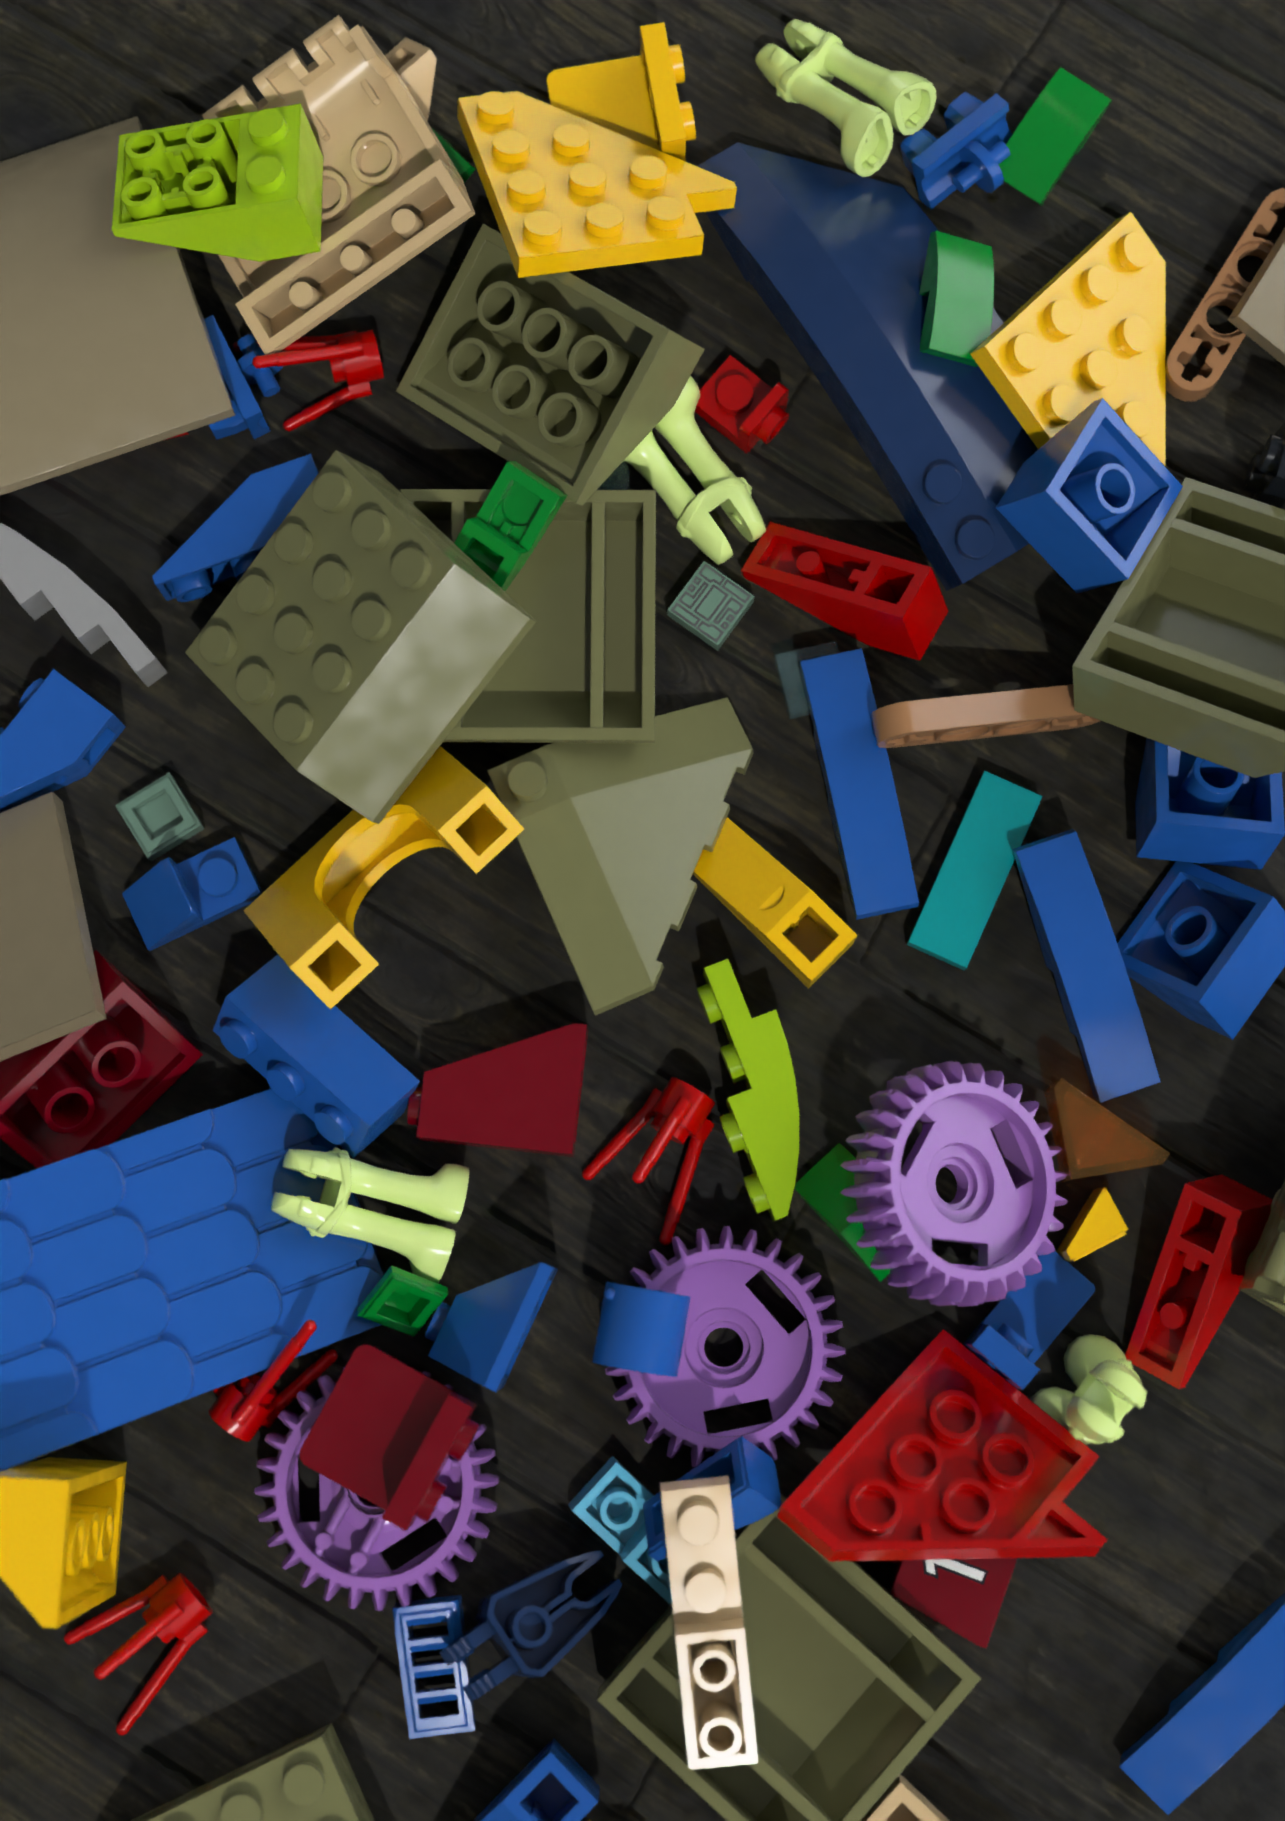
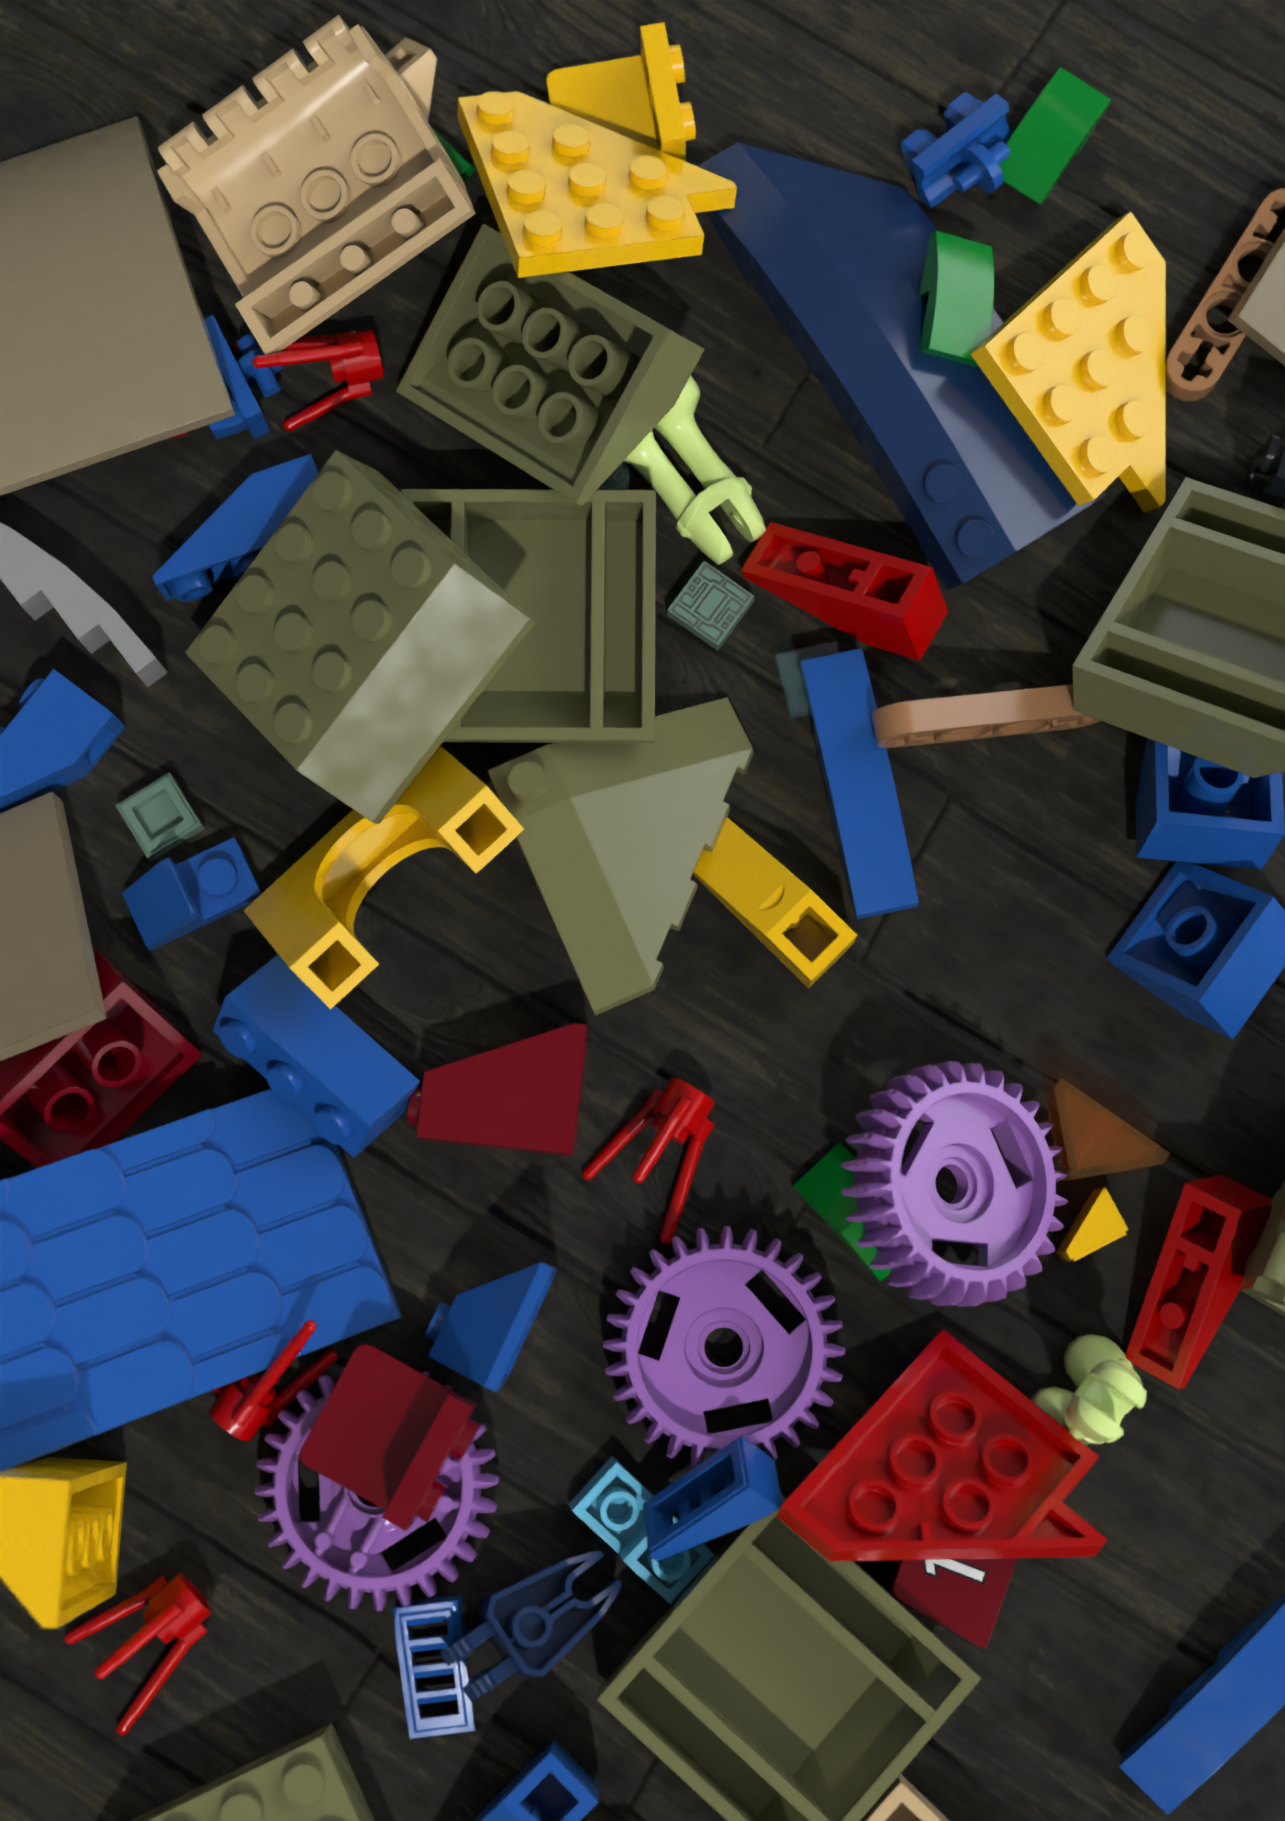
lime slope [112,103,323,262] -> none
yellowish green piece [271,1148,469,1284] -> none
green slope [357,1265,448,1337] -> none
green slope [454,461,568,591] -> none
blue piece [592,1282,691,1377] -> none
tan slope [660,1476,758,1770] -> none
red bracket [695,355,789,454] -> none
lime slope [696,959,799,1222] -> none
yellowish green piece [756,19,936,177] -> none
teal tile [906,771,1043,970] -> none
blue bracket [963,1251,1095,1390] -> none
blue slope [996,398,1183,594] -> none
blue slope [1013,829,1161,1103] -> none

